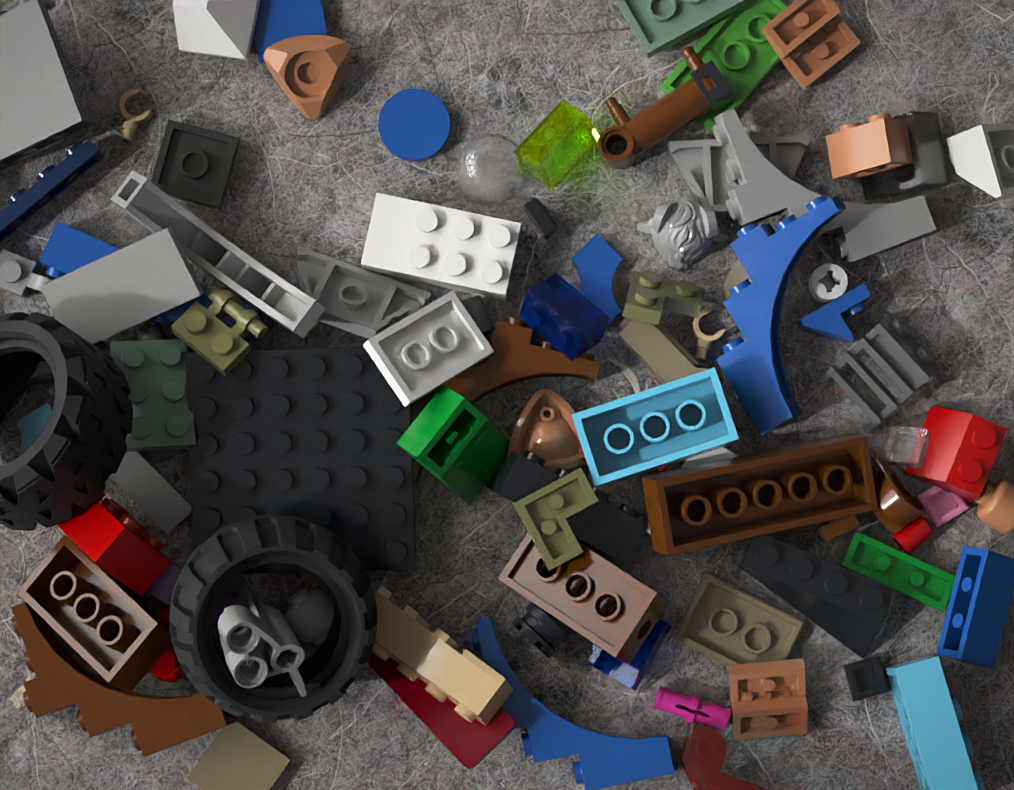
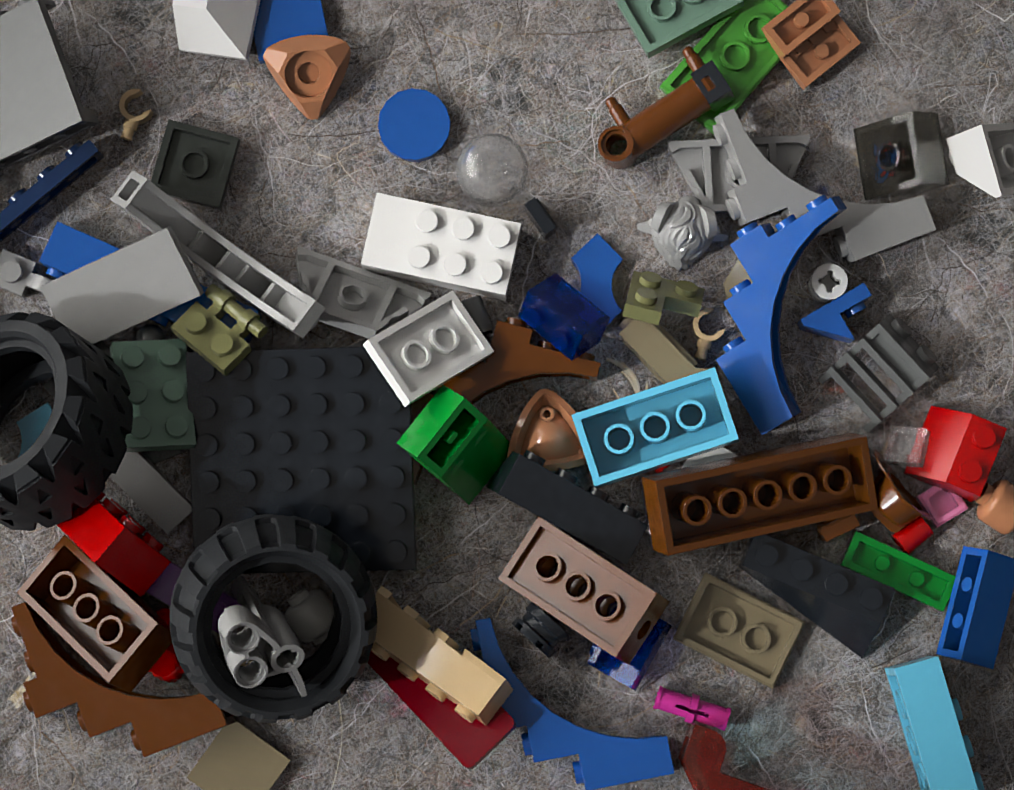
clear neon green brick [513,99,600,192] -> none
olive plate [513,468,599,571] -> none
nougat slope [729,658,808,740] -> none
nougat brick [825,113,913,180] -> none
black tile [842,656,890,701] -> none

